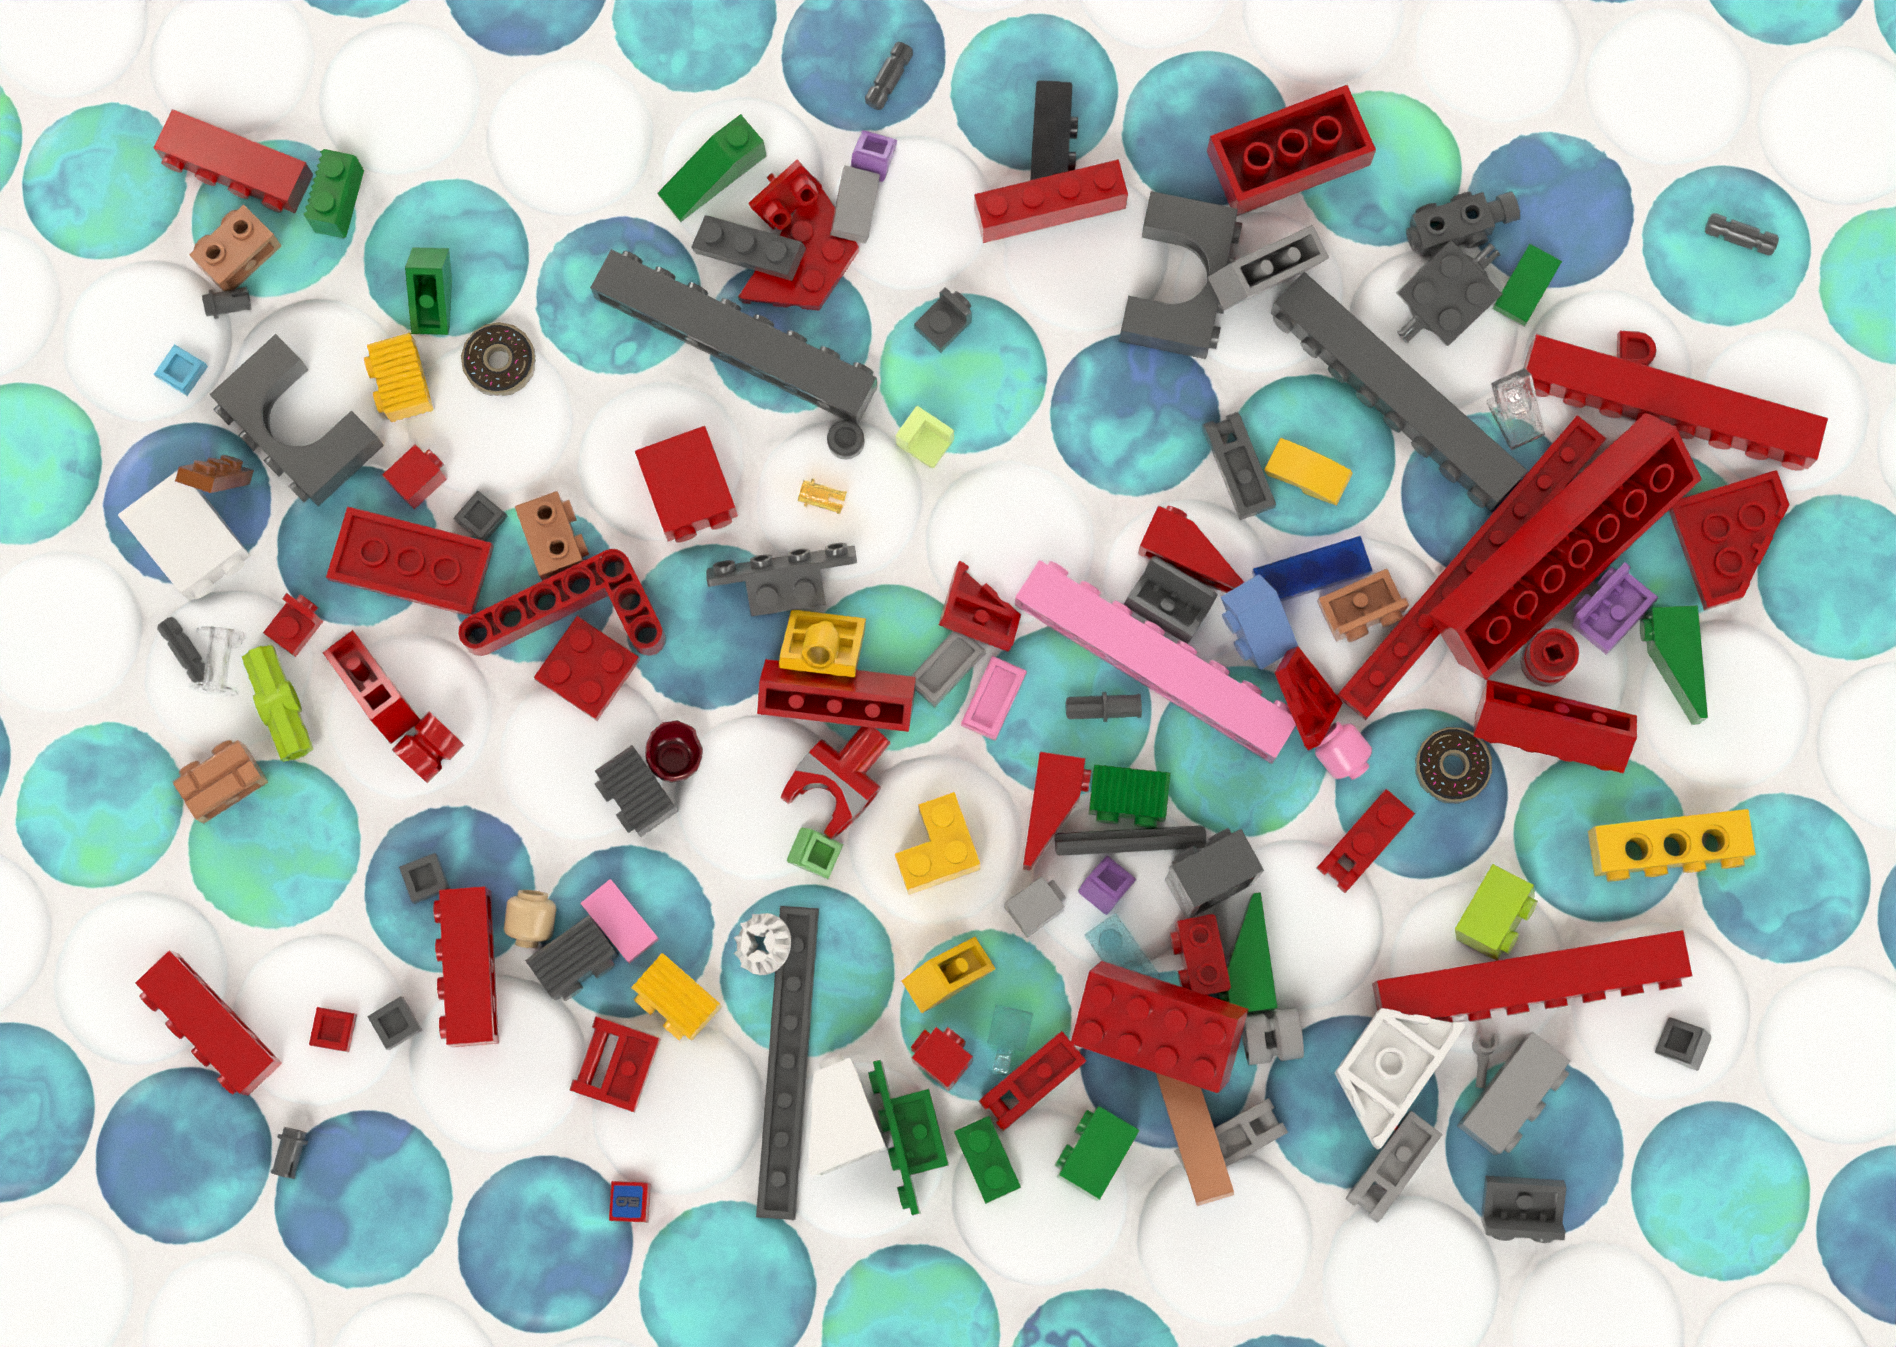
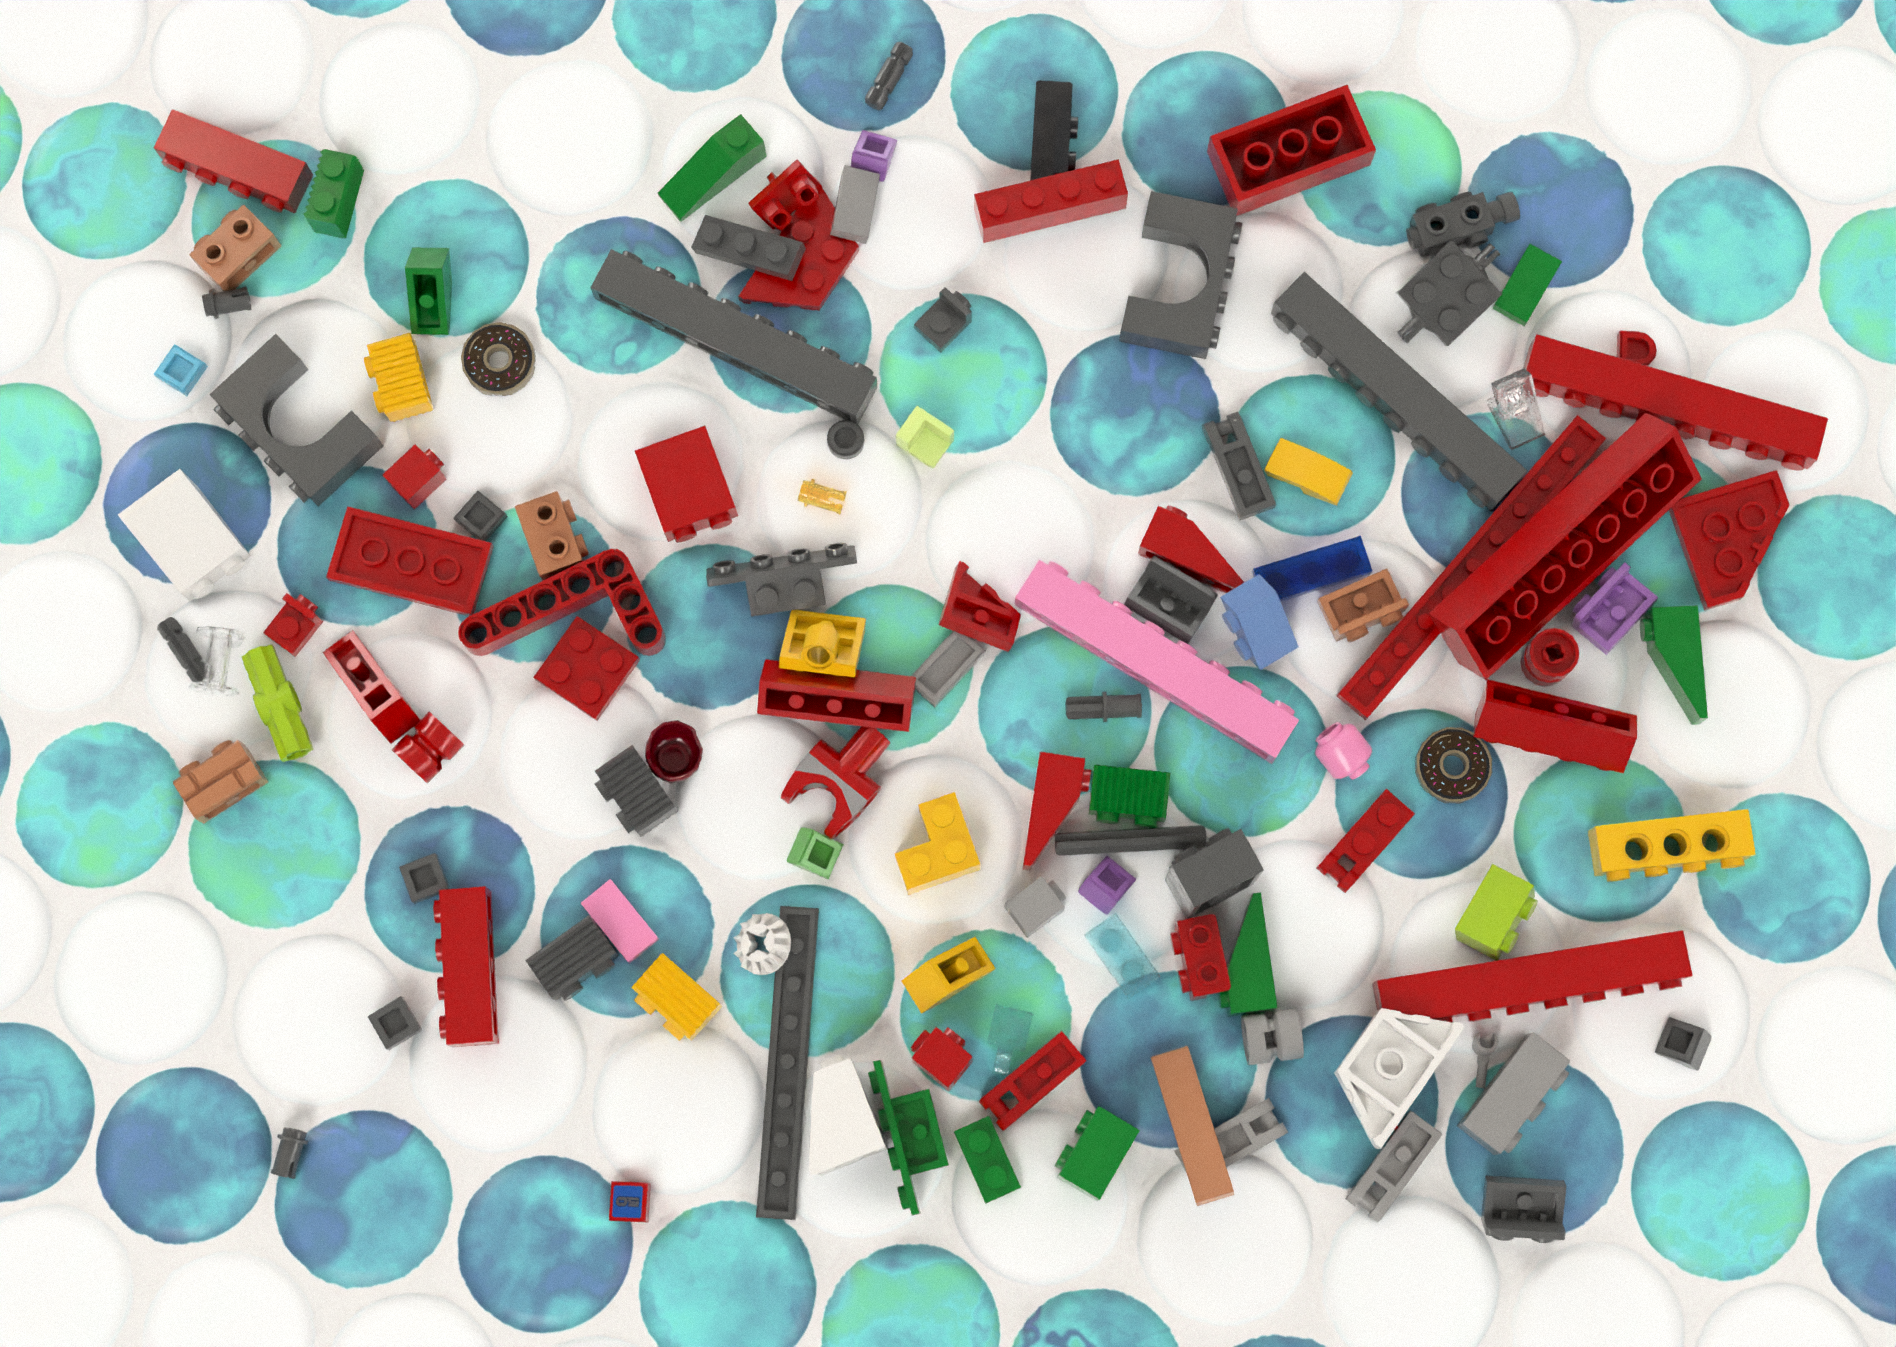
red brick [135,950,282,1096] -> none
dark orange plate [175,455,254,493] -> none
red tile [309,1007,357,1052] -> none
tan head [504,890,556,948] -> none
red plate [569,1016,661,1113] -> none
bright pink tile [961,656,1027,741] -> none
red brick [1070,961,1249,1094] -> none
light grey brick [1208,225,1329,311] -> none
red wing [1275,646,1343,751] -> none
dark grey axle [1705,213,1779,256] -> none

